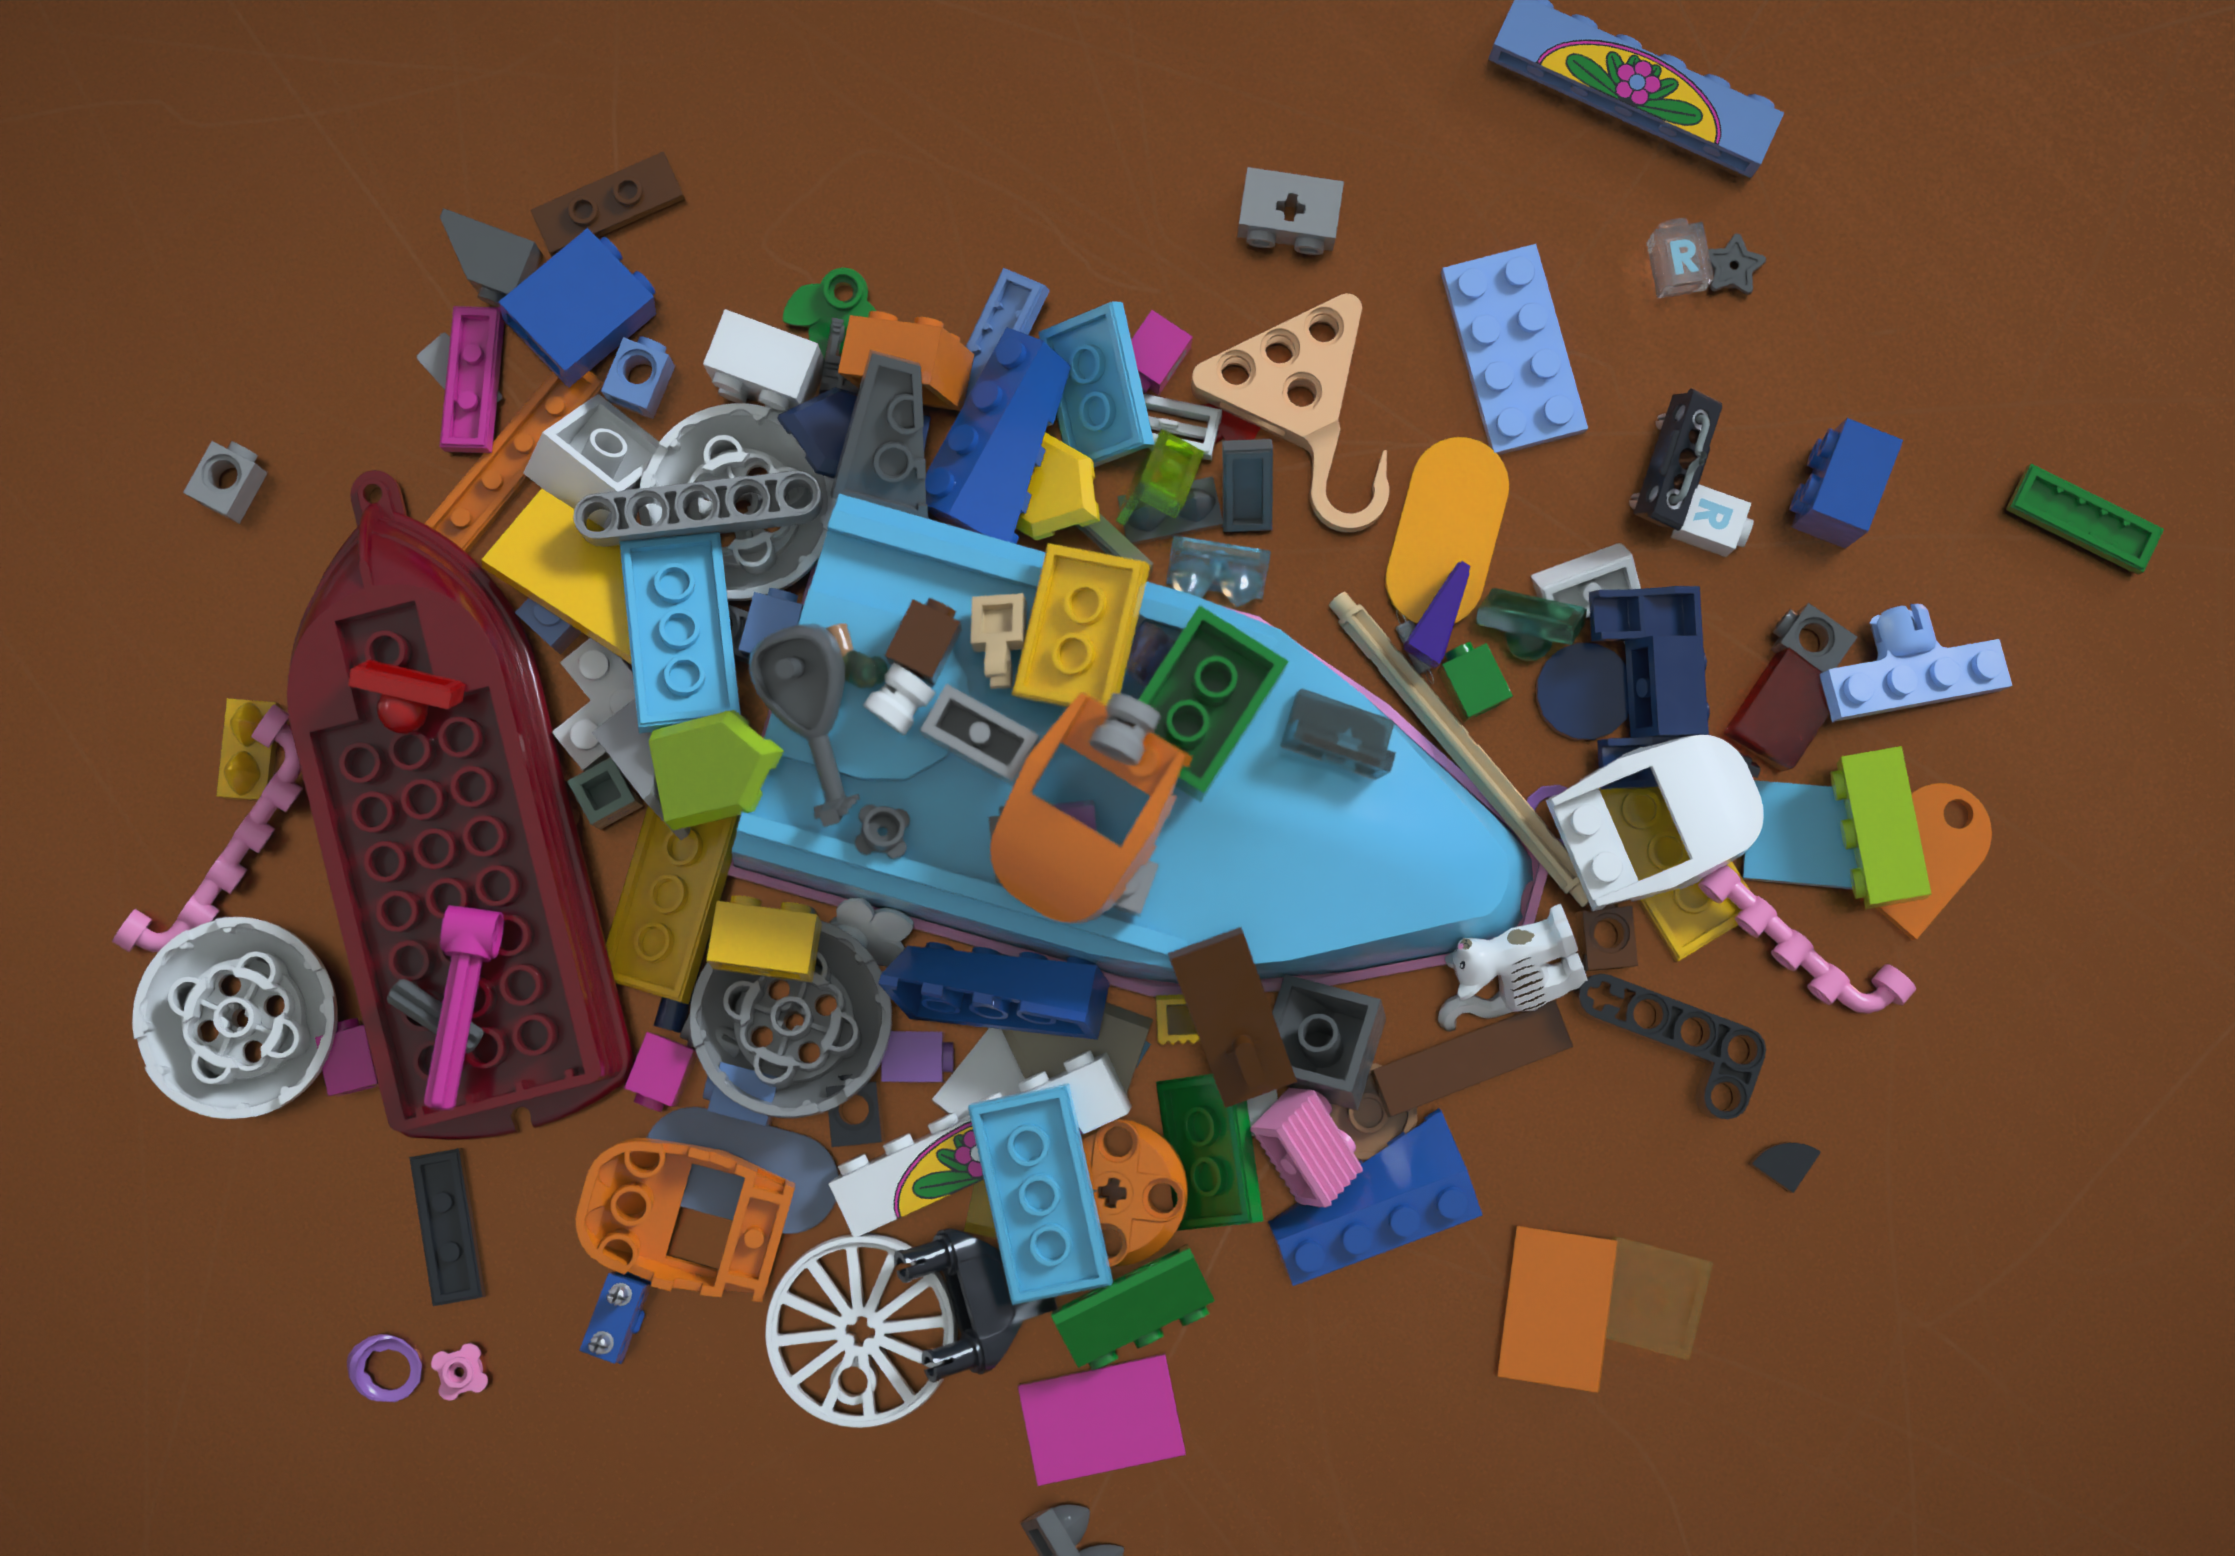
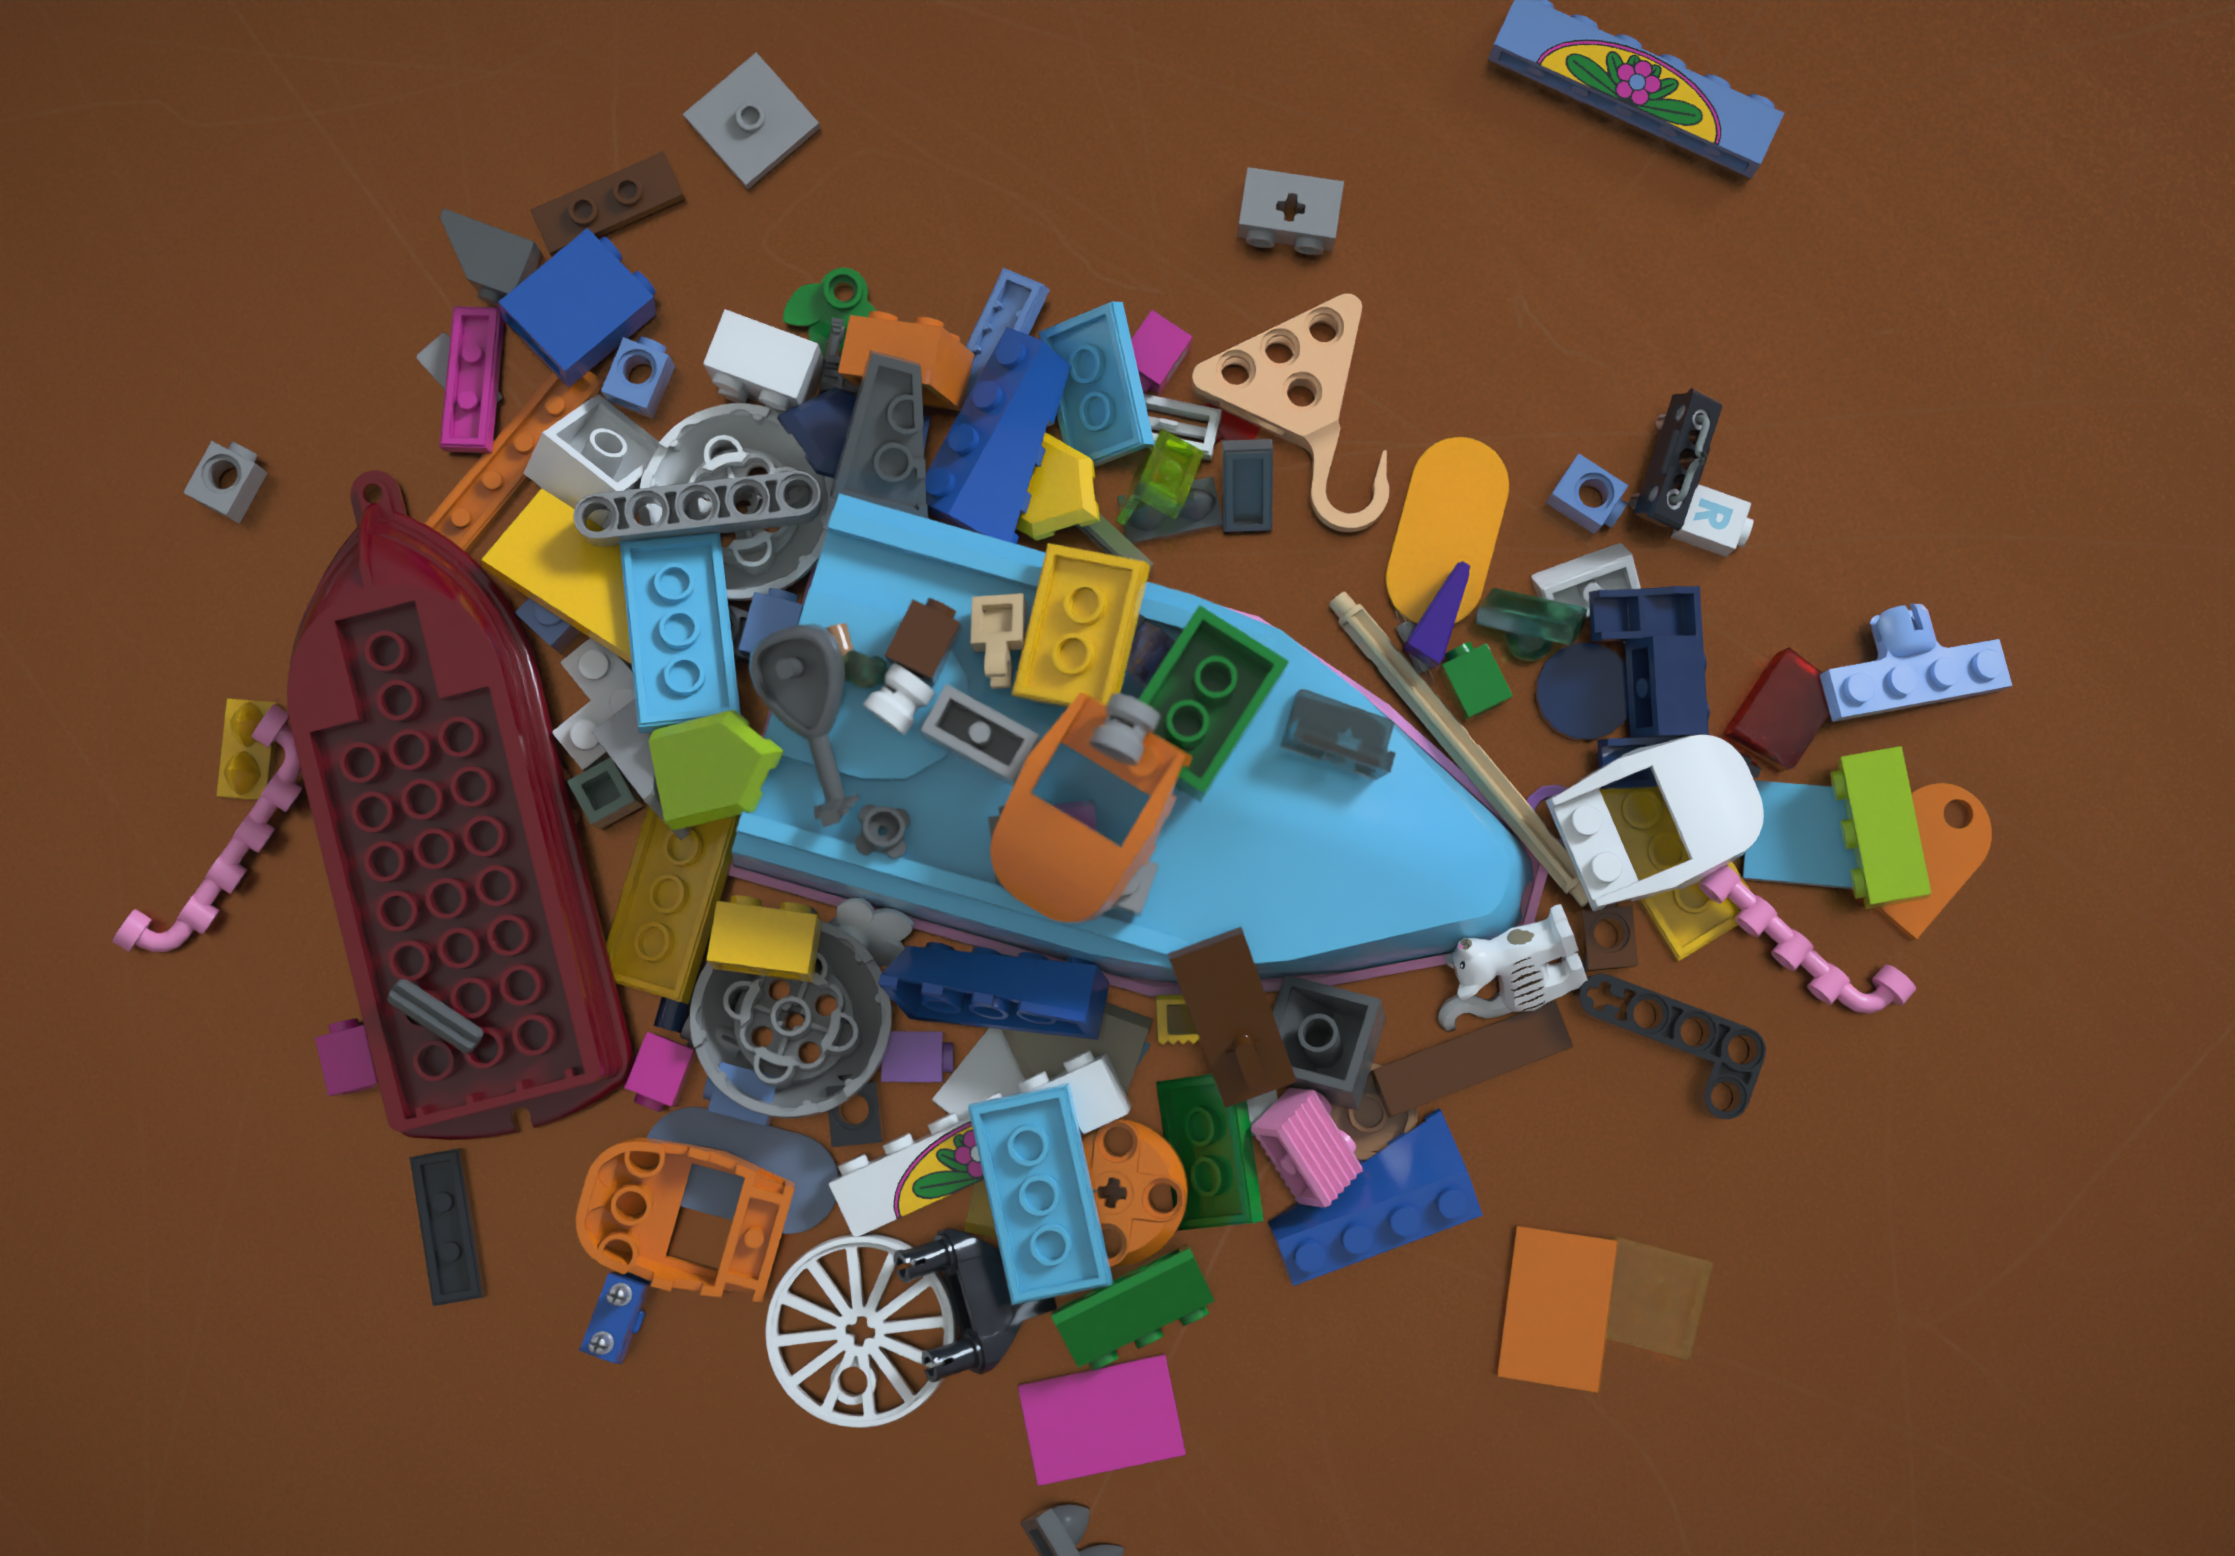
white brick [132,917,338,1119] -> none
medium lavender piece [347,1334,422,1402] -> none
red tile [348,660,466,734] -> none
dark pink axle [424,905,504,1110] -> none
bright pink plate [431,1343,488,1401] -> none
clear light blue tile [1166,535,1271,607] -> none
light blue plate [1441,244,1588,455] -> none
clear brick [1647,218,1714,299] -> none
dark grey plate [1703,234,1766,295] -> none
black tile [1749,1143,1821,1193] -> none
dark grey brick [1771,603,1857,683] -> none
blue brick [1789,418,1903,549] -> none
green plate [2006,463,2164,575] -> none
none -> light grey plate [683,52,821,190]
none -> medium blue brick [1546,453,1629,535]

